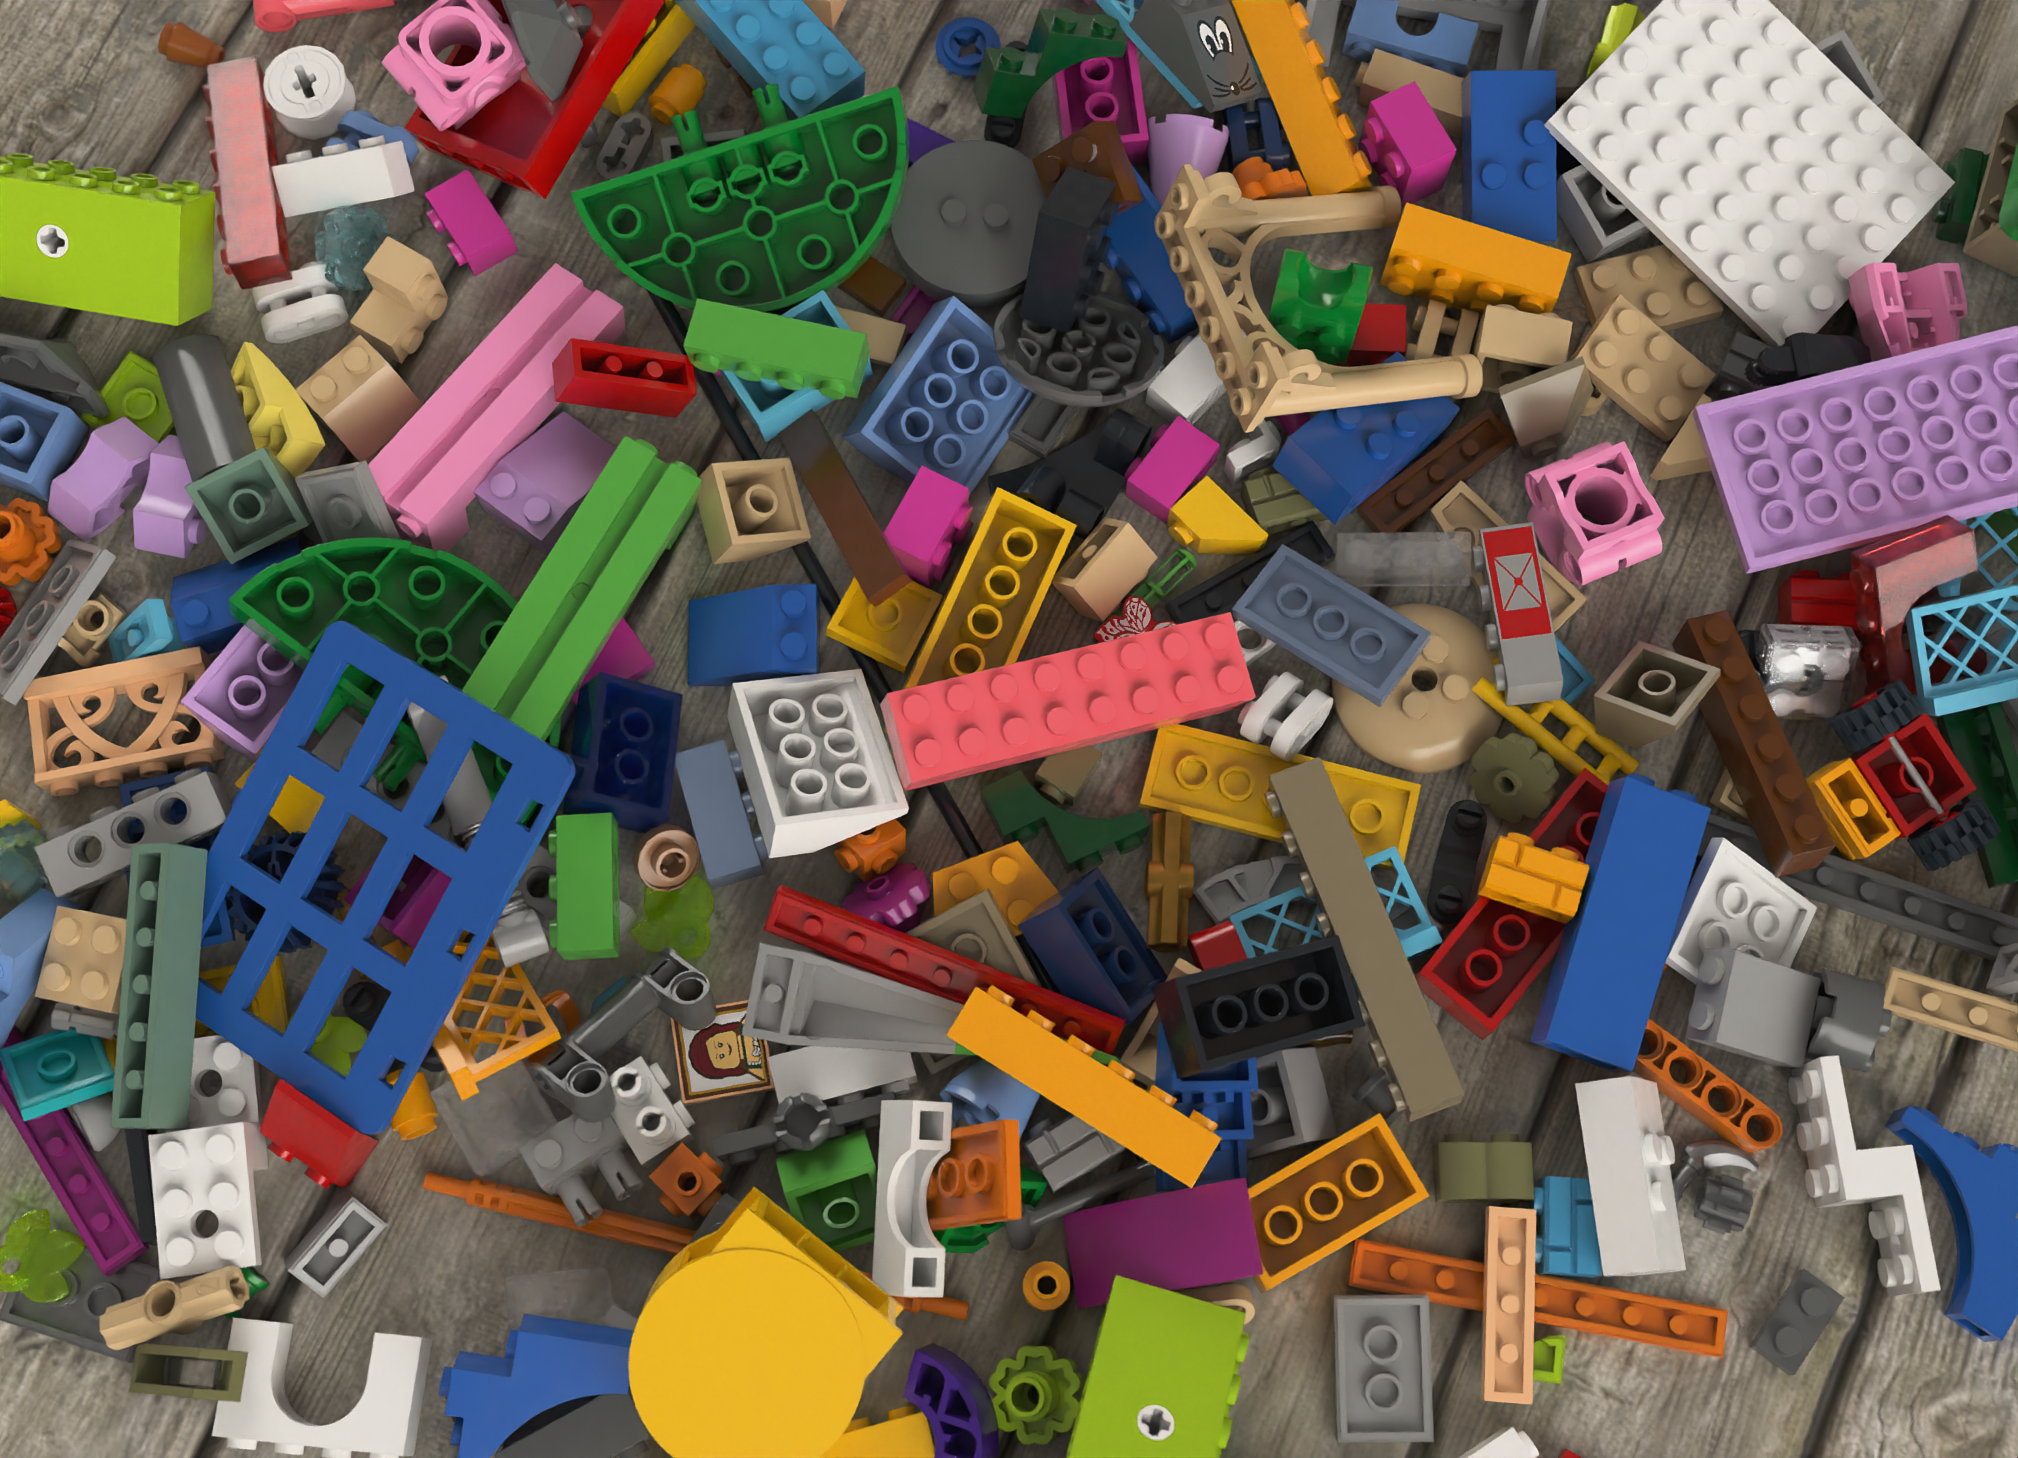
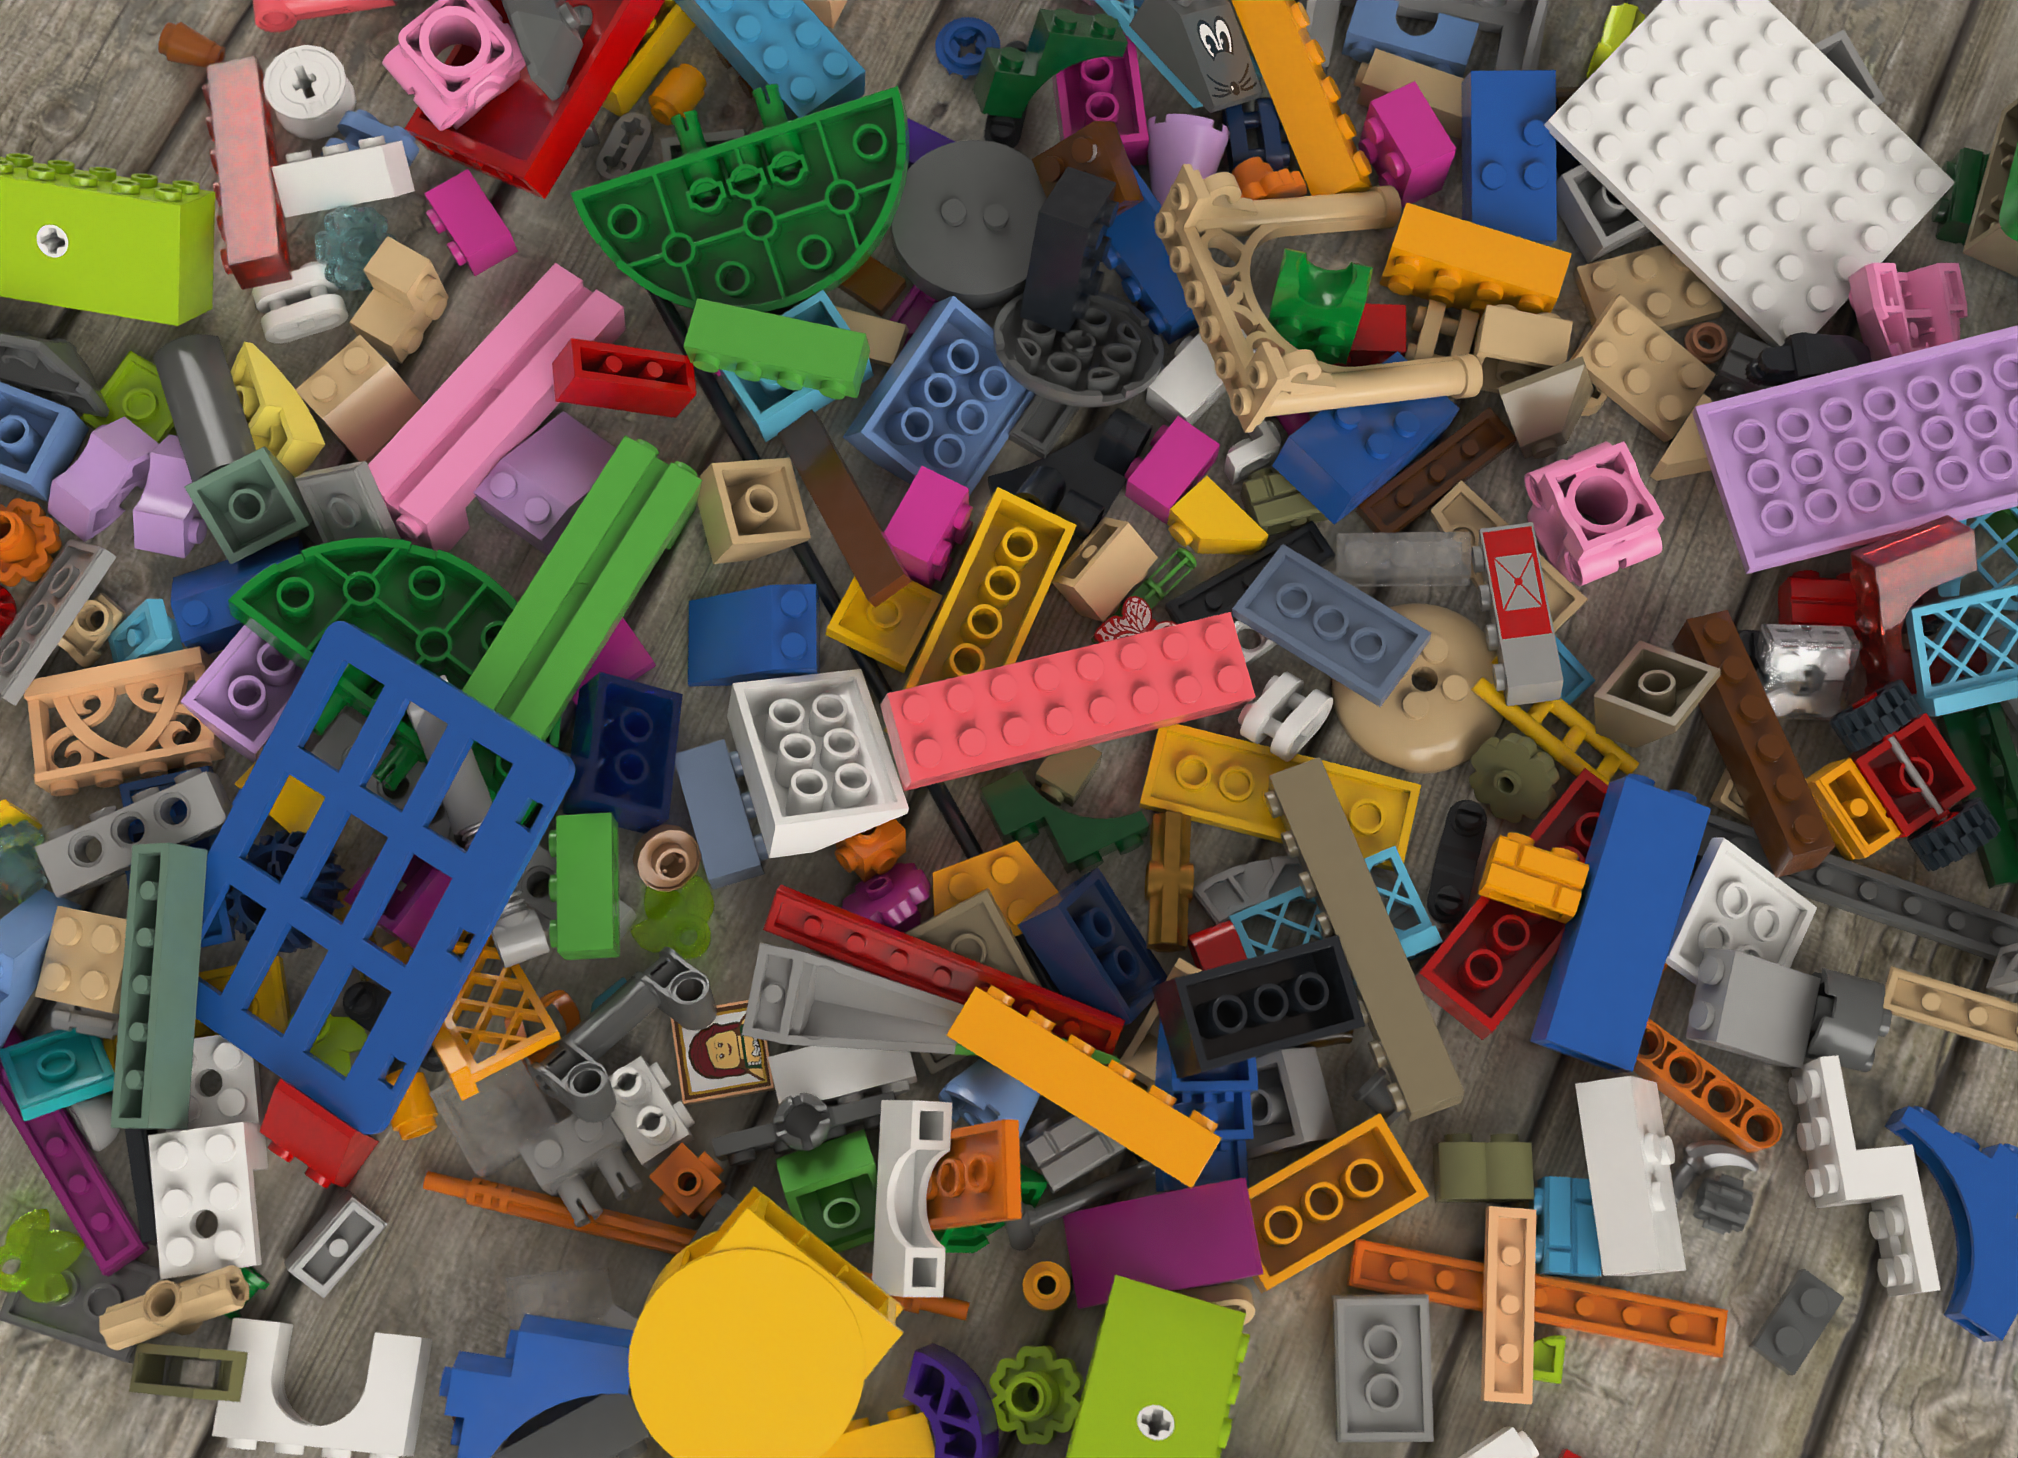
none -> nougat plate [1684,322,1728,364]

